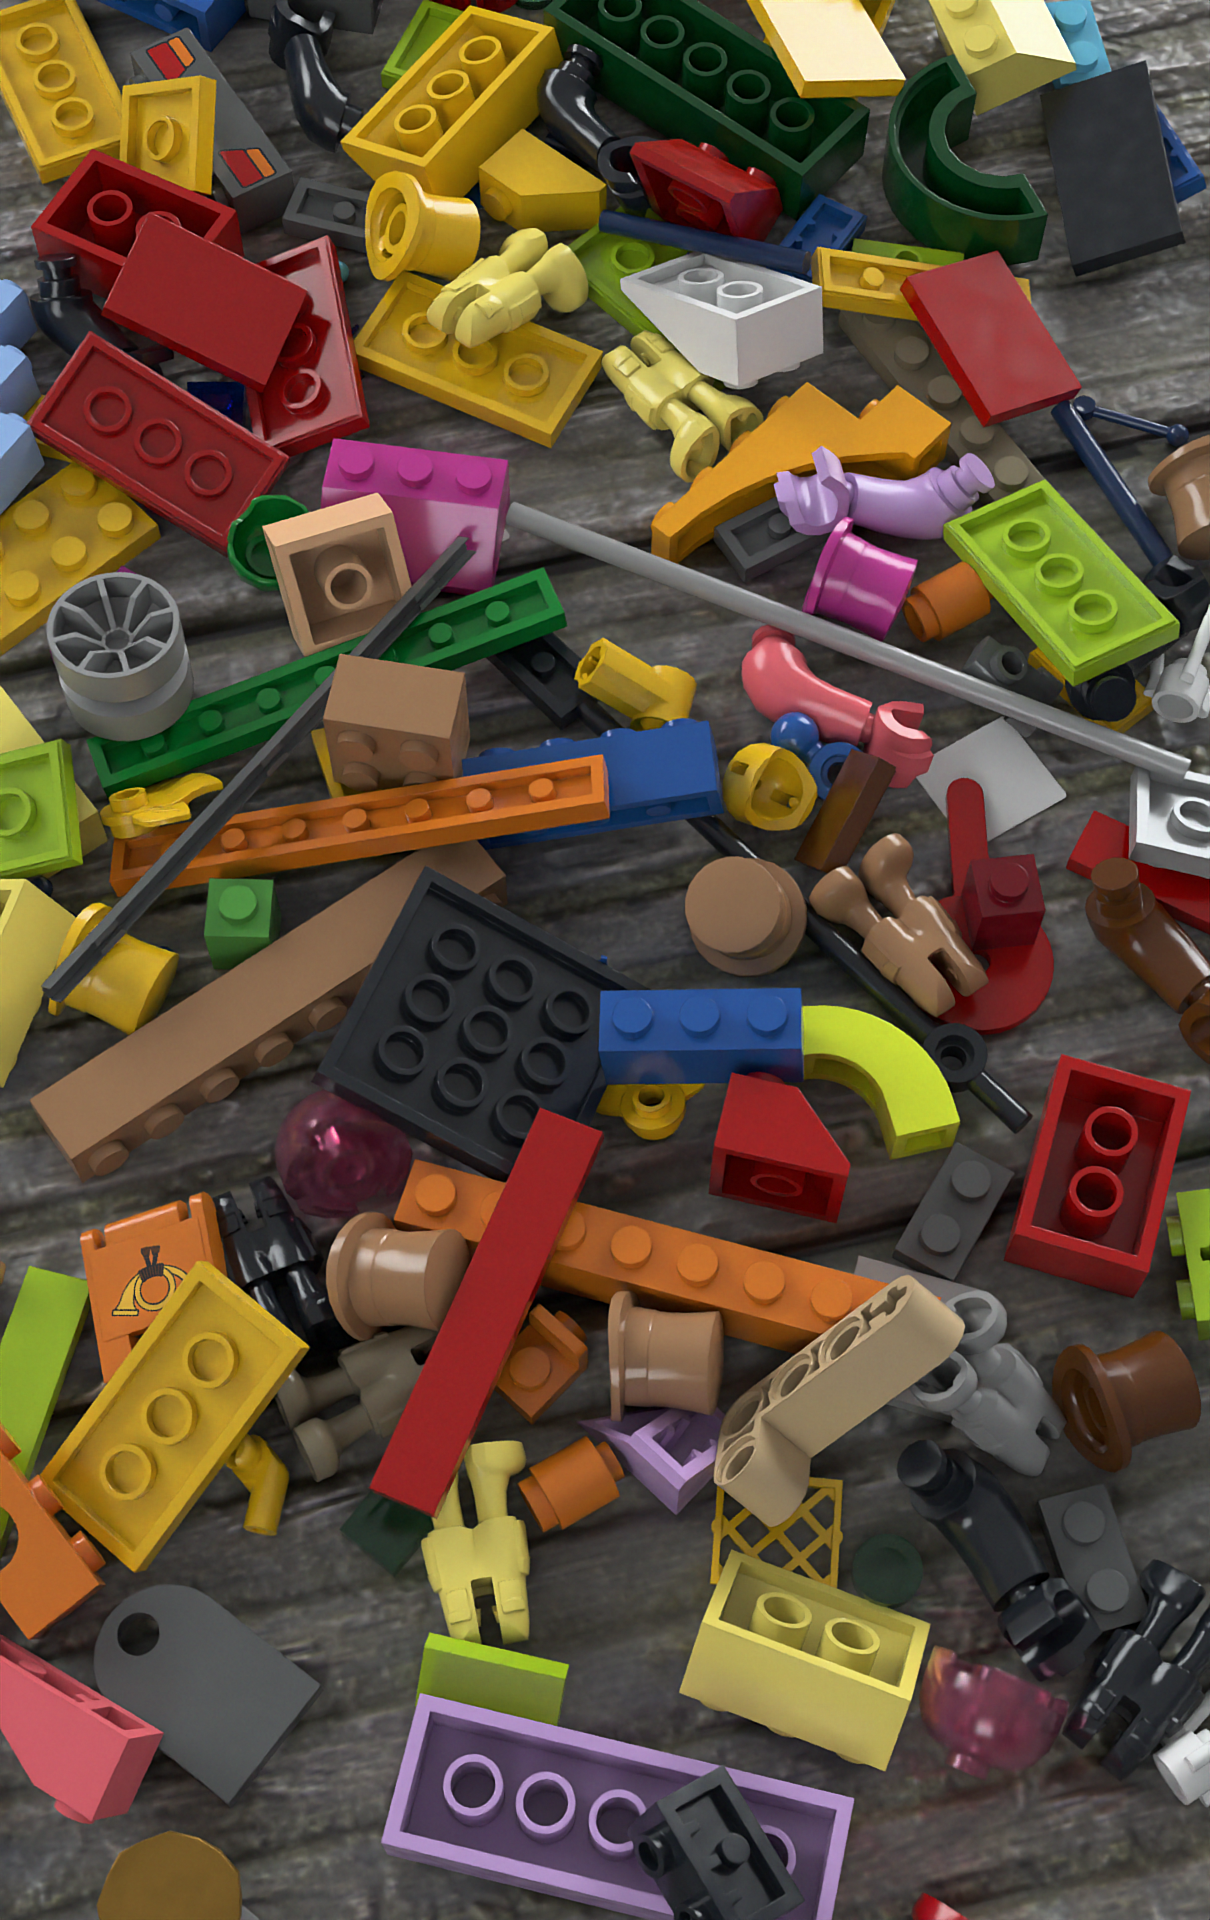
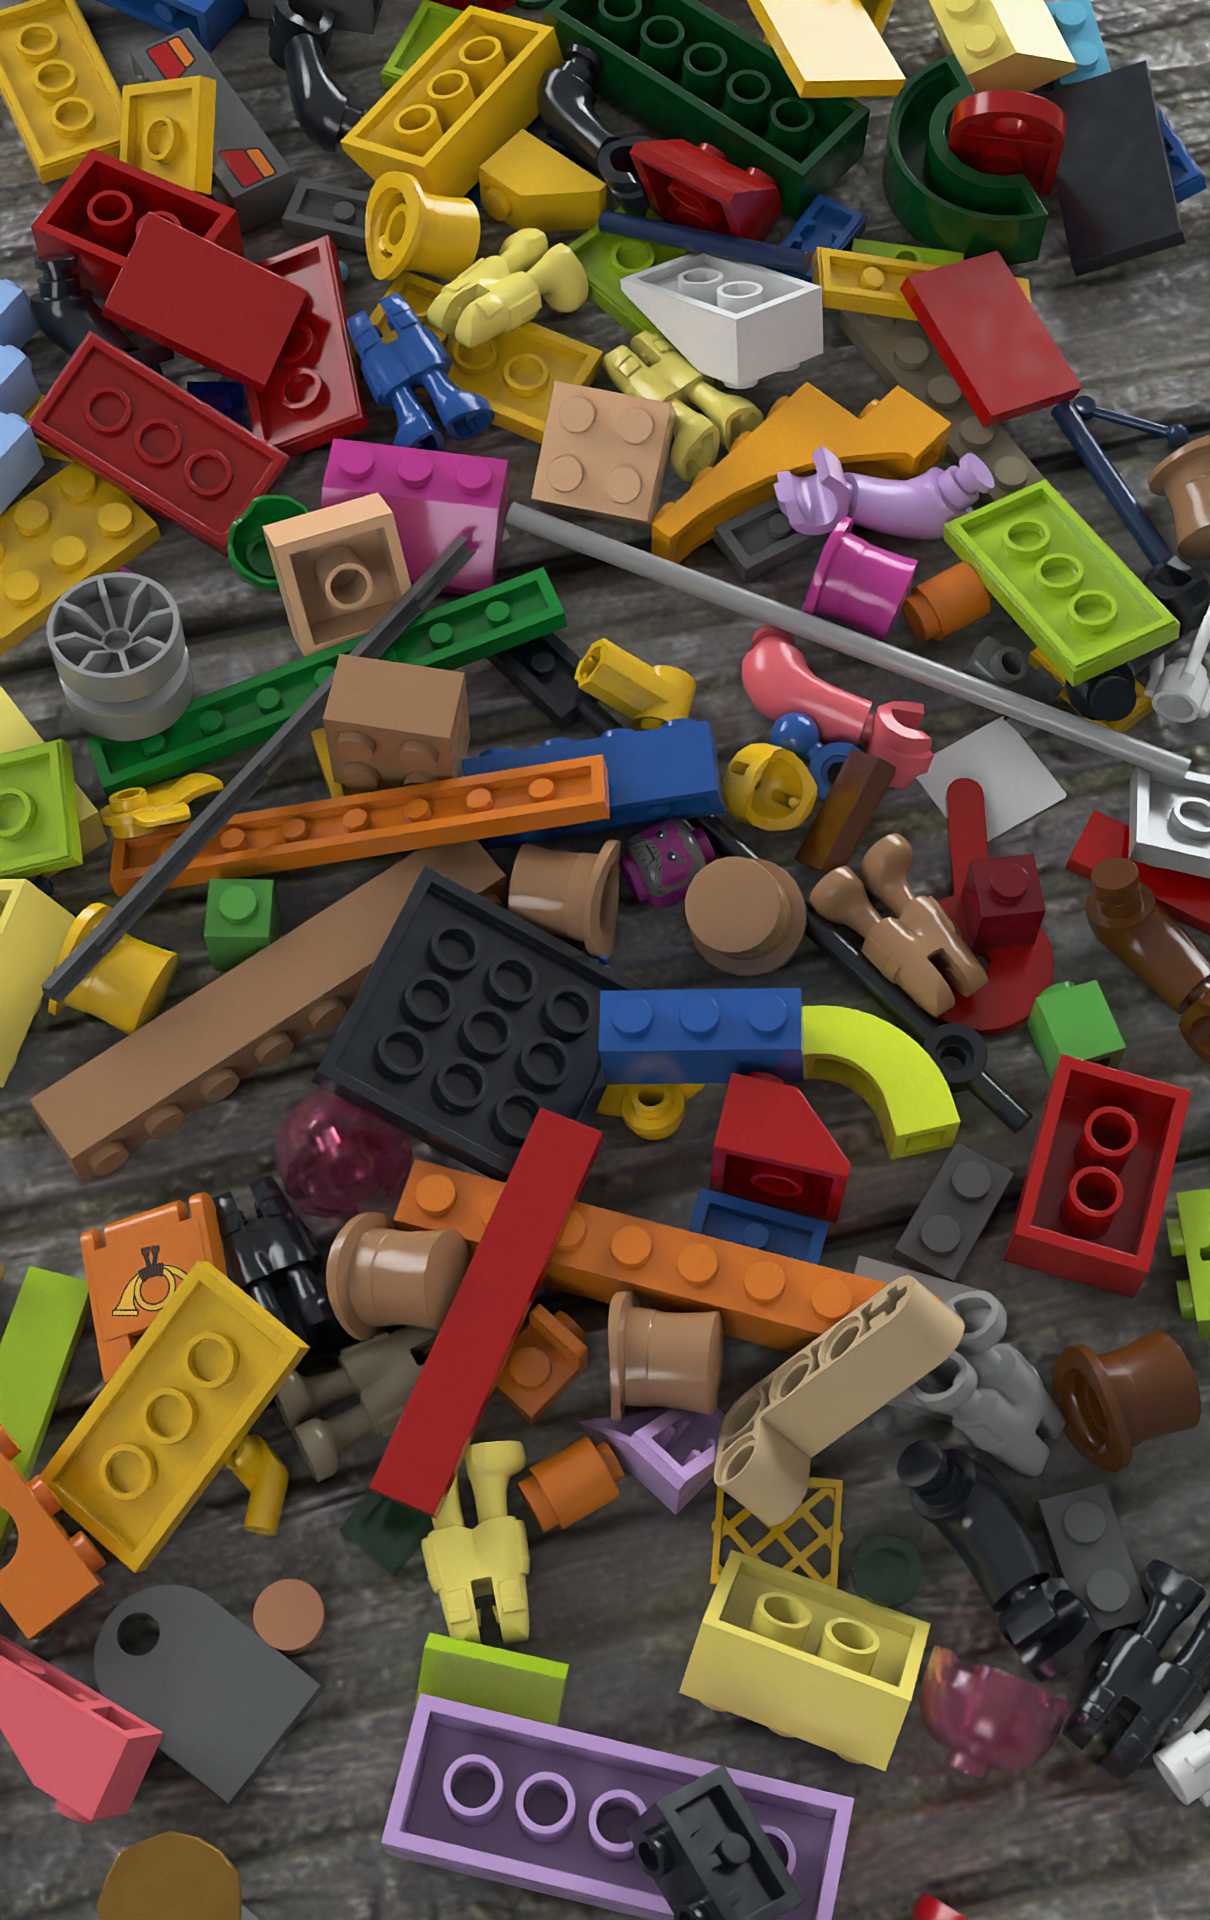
none -> nougat tile [253,1579,326,1655]
none -> blue piece [347,292,495,452]
none -> medium nougat piece [508,840,620,959]
none -> light nougat brick [531,381,677,528]
none -> head [620,817,716,909]
none -> blue plate [688,1187,829,1265]
none -> red tile [948,90,1067,196]
none -> bright green brick [1027,980,1126,1080]

